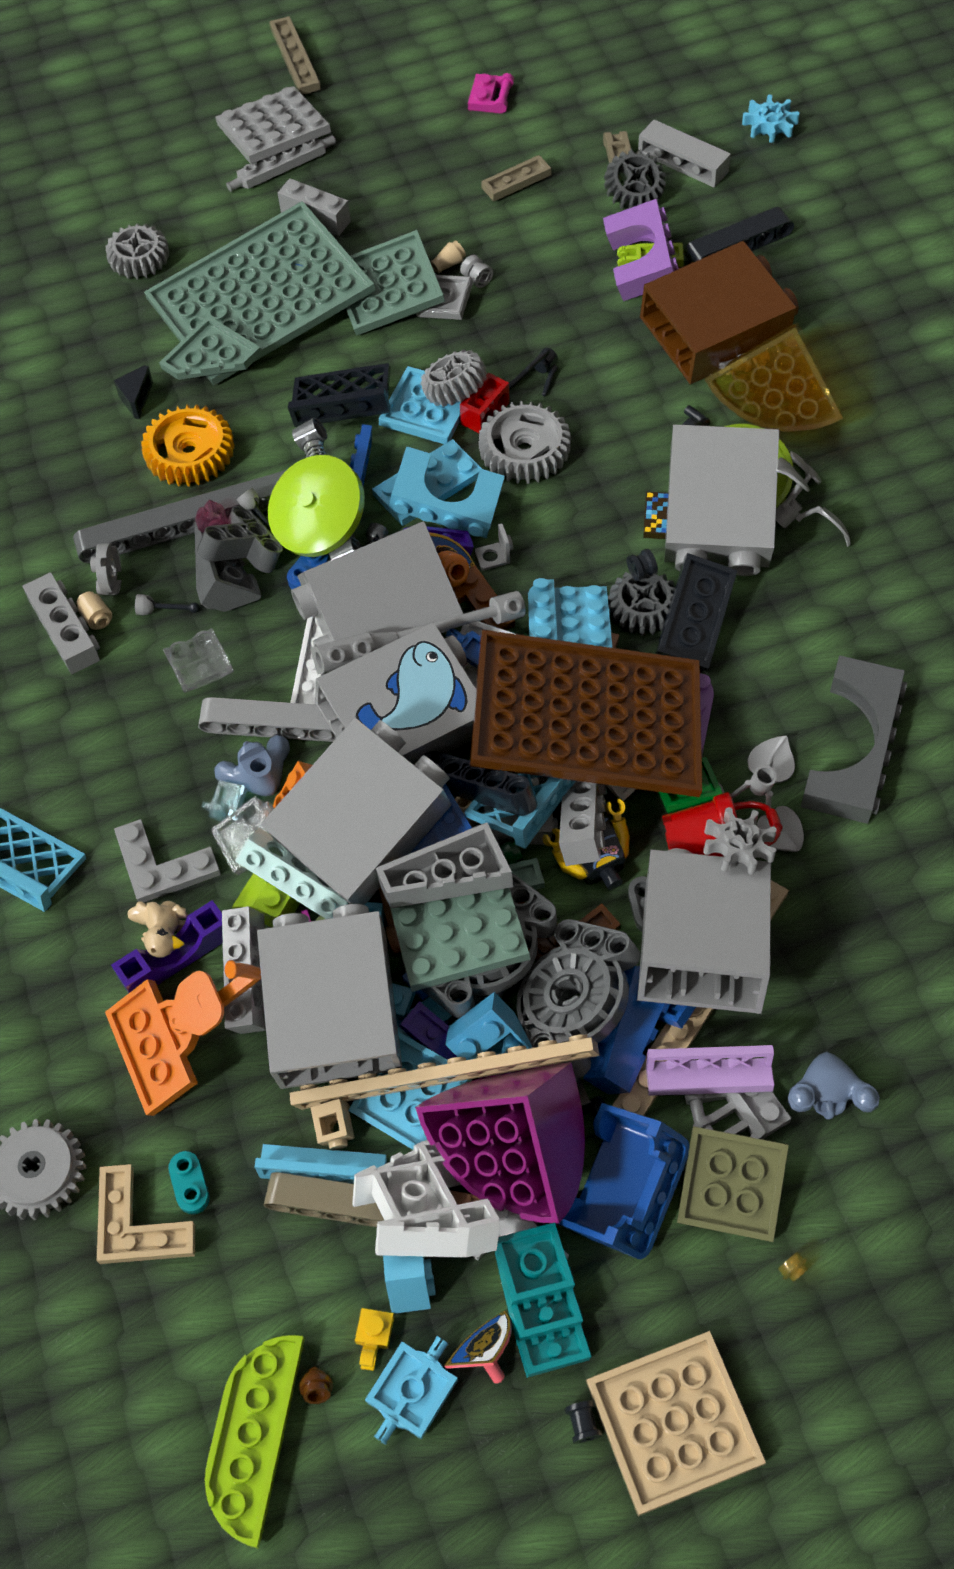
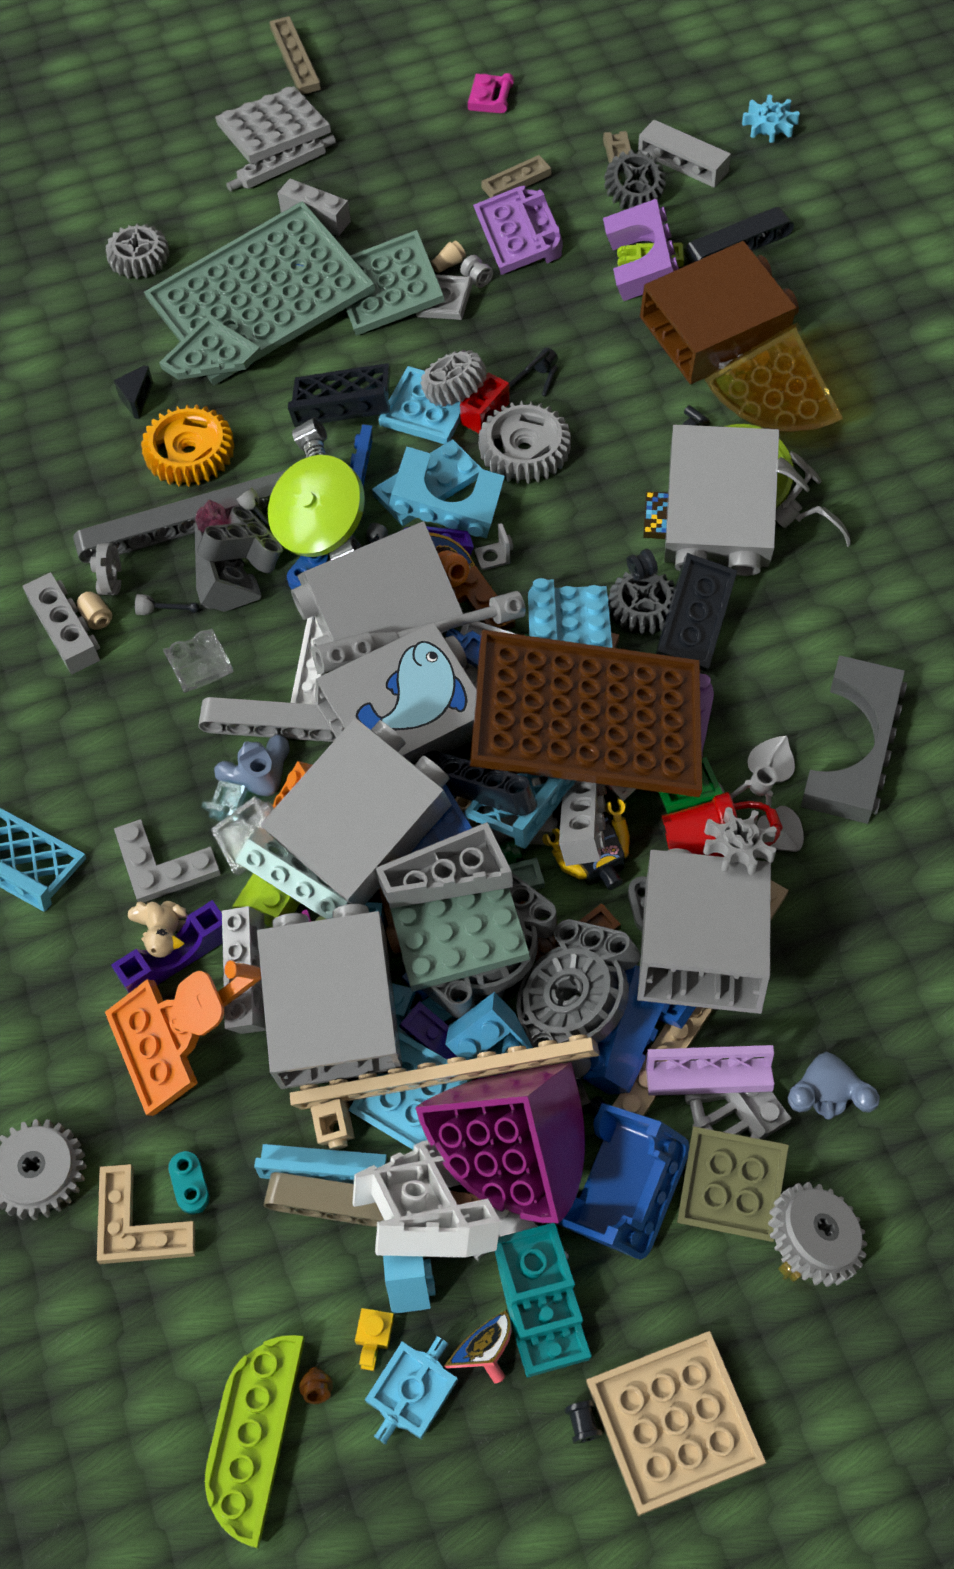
none -> medium lavender plate [473,186,563,275]
none -> light grey gear [768,1182,867,1287]

